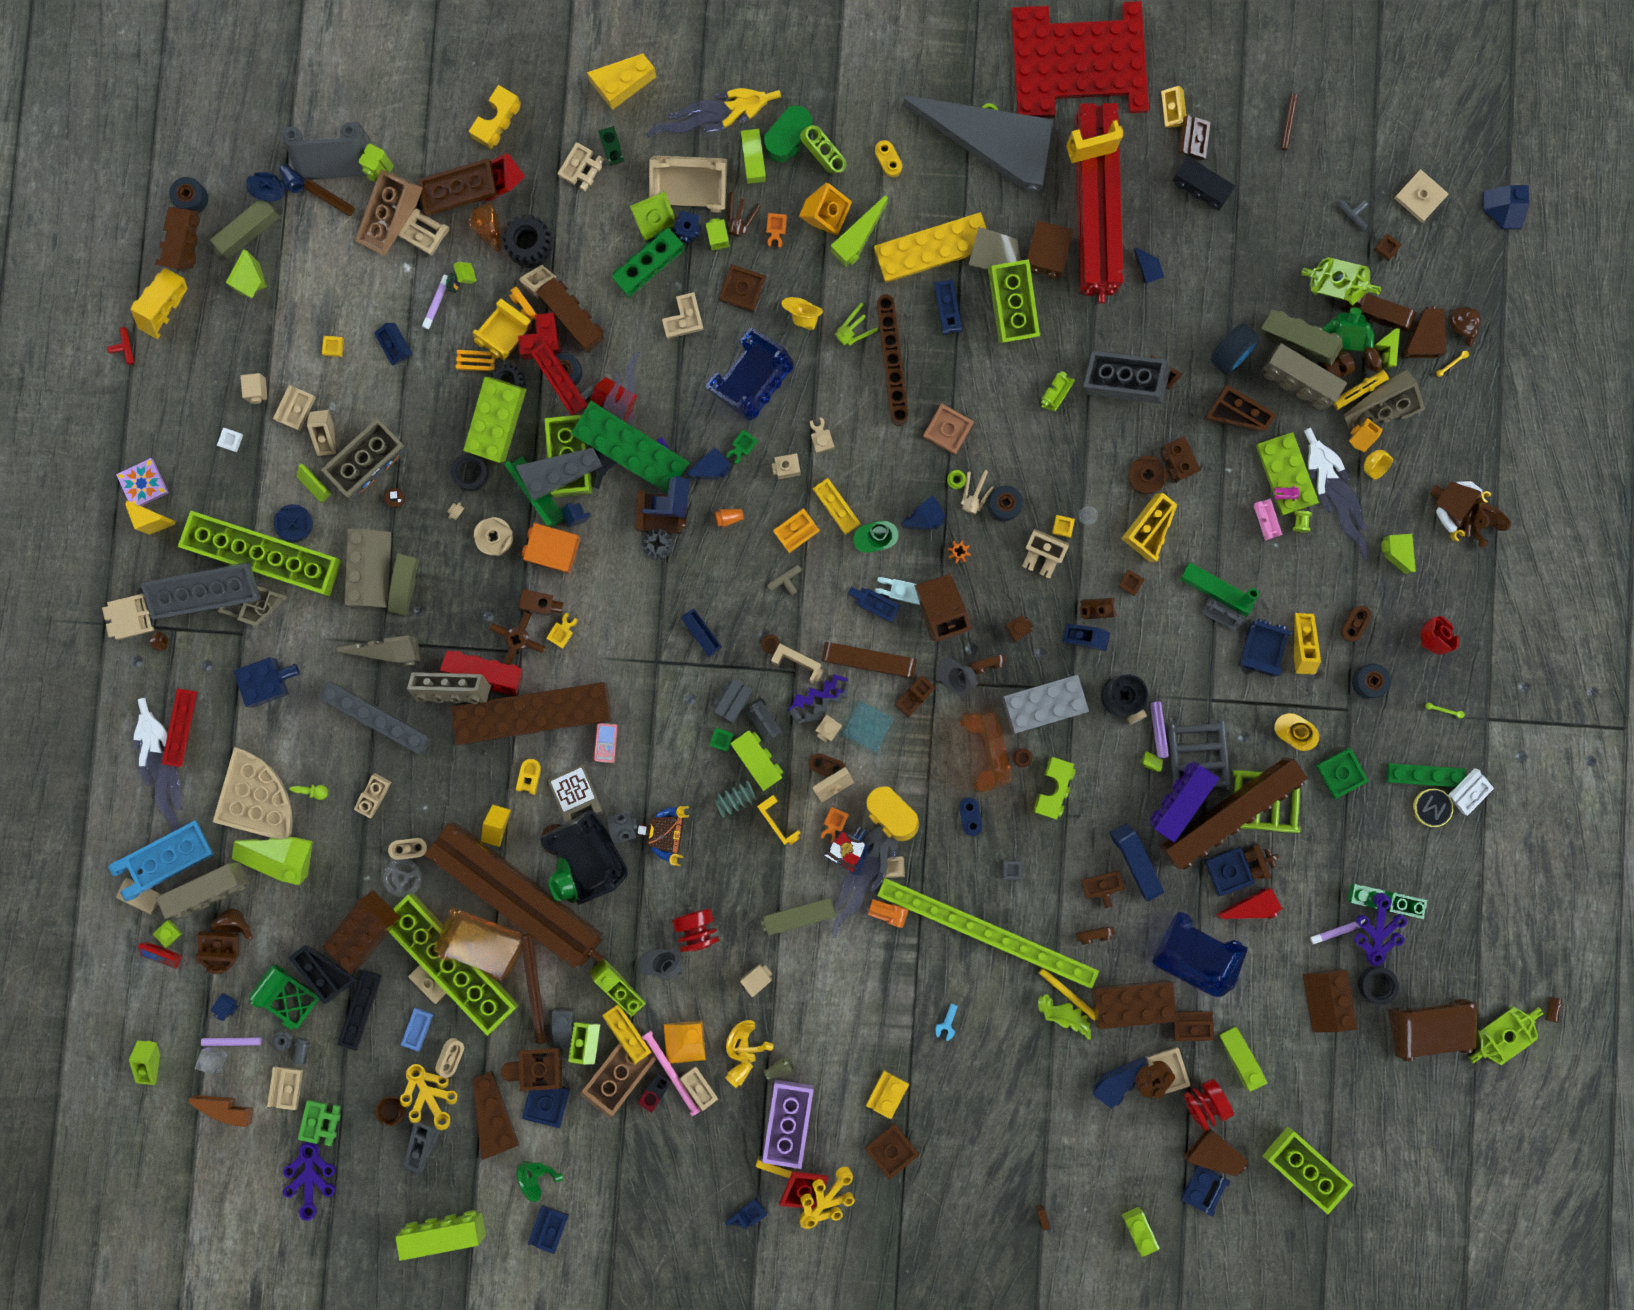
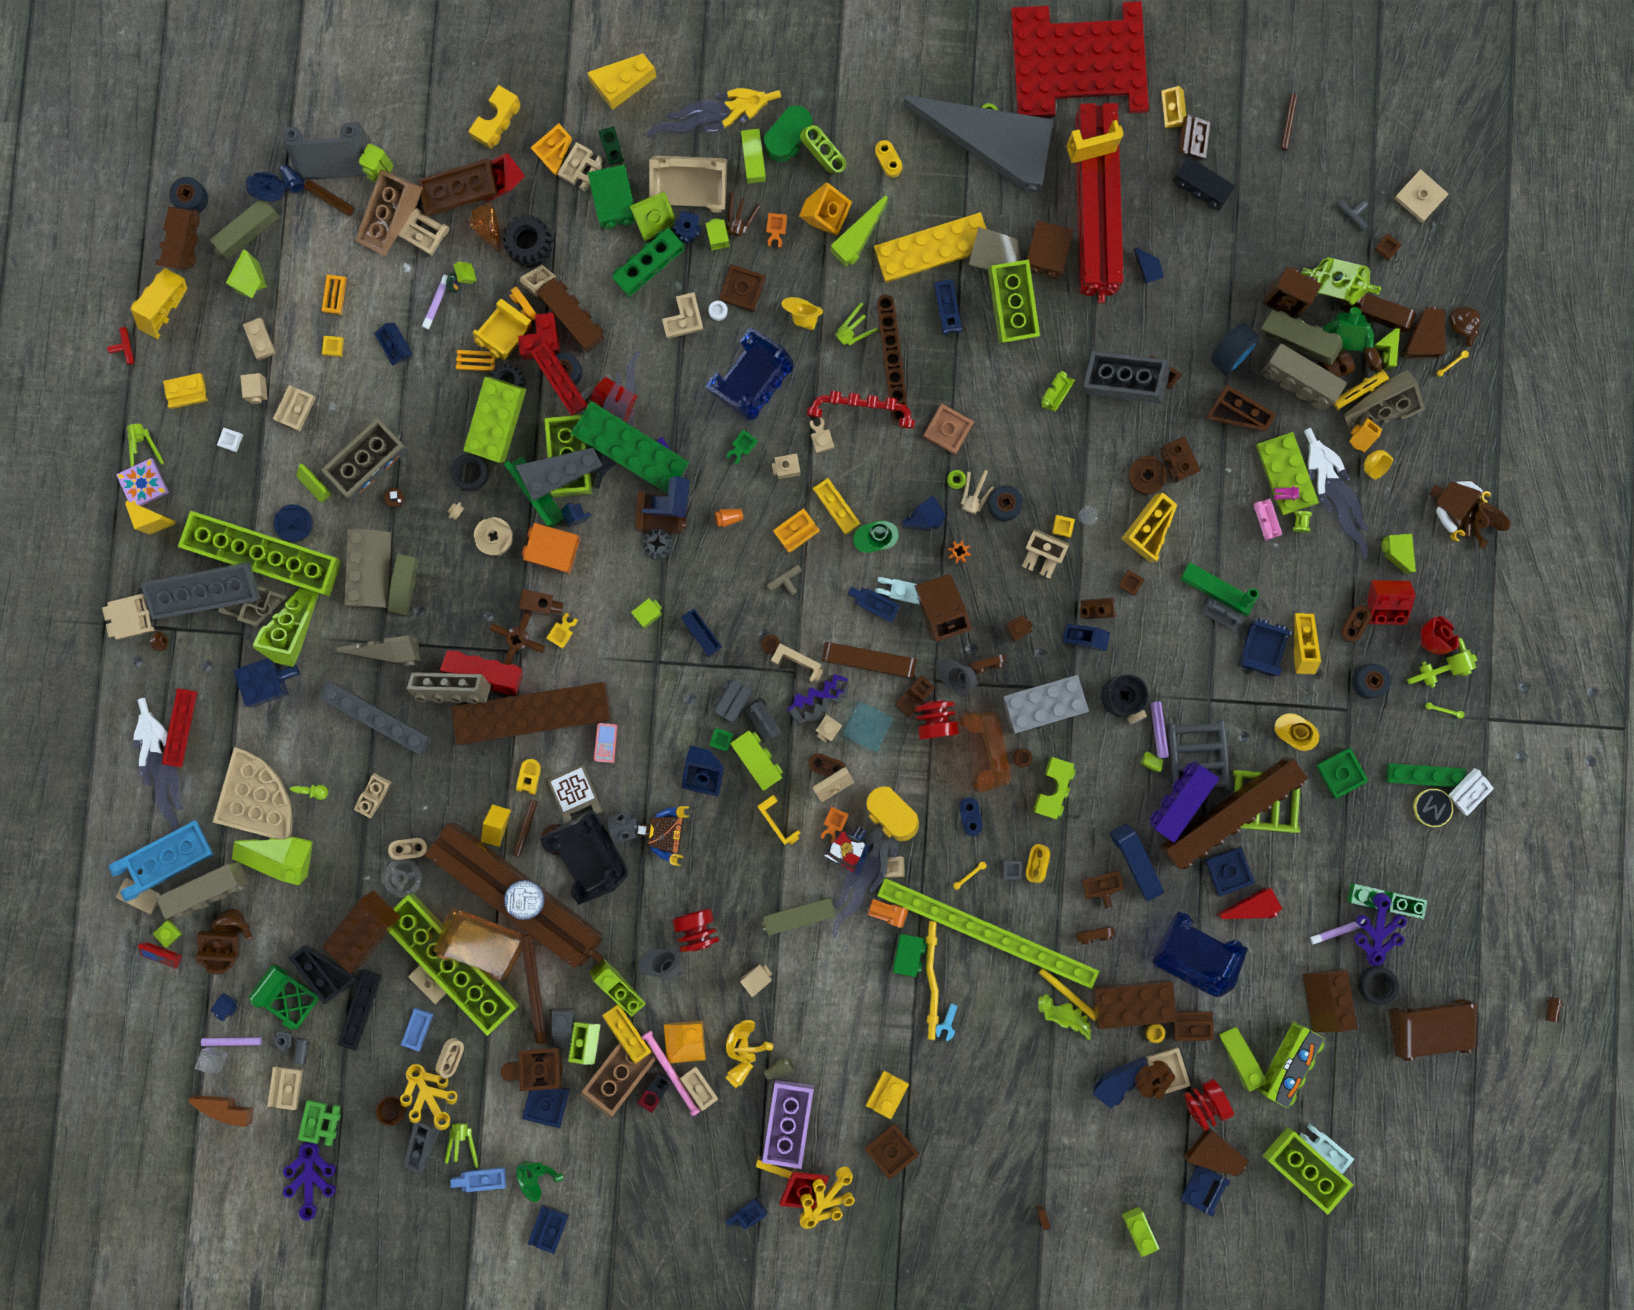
lime slope [129,1040,160,1085] -> none
tan slope [307,410,337,456] -> none
lime brick [396,1210,486,1261] -> none
reddish brown wing [473,1071,519,1160] -> none
green piece [548,858,577,903] -> none
dark blue slope [687,447,731,480] -> none
sand green piece [714,781,757,818] -> none
reddish brown hips [1244,843,1279,880] -> none
lime plate [1468,1006,1544,1065] -> none
dark blue slope [1482,185,1529,229] -> none
none -> lime plant [127,423,164,467]
none -> yellow plate [163,373,208,409]
none -> tan plate [243,318,276,361]
none -> lime wedge [253,588,319,667]
none -> light orange tile [321,274,347,315]
none -> lime plant [444,1123,479,1168]
none -> medium blue hinge [450,1167,507,1192]
none -> tile [504,880,545,920]
none -> reddish brown bar [513,799,538,857]
none -> light orange wing [531,123,572,176]
none -> green slope [588,165,635,229]
none -> lime brick [631,598,663,629]
none -> dark blue slope [681,745,724,797]
none -> white tile [708,301,728,321]
none -> red bar [806,391,915,429]
none -> green brick [892,933,926,977]
none -> red wheel [914,700,959,740]
none -> yellow bar [925,921,939,1040]
none -> yellow hinge [953,862,986,890]
none -> yellow plate [1026,844,1050,883]
none -> yellow tile [1145,1024,1165,1043]
none -> brick [1257,1022,1325,1109]
none -> reddish brown brick [1262,267,1322,319]
none -> light aqua hinge [1299,1123,1354,1174]
none -> red slope [1368,580,1416,625]
none -> lime piece [1407,638,1478,688]

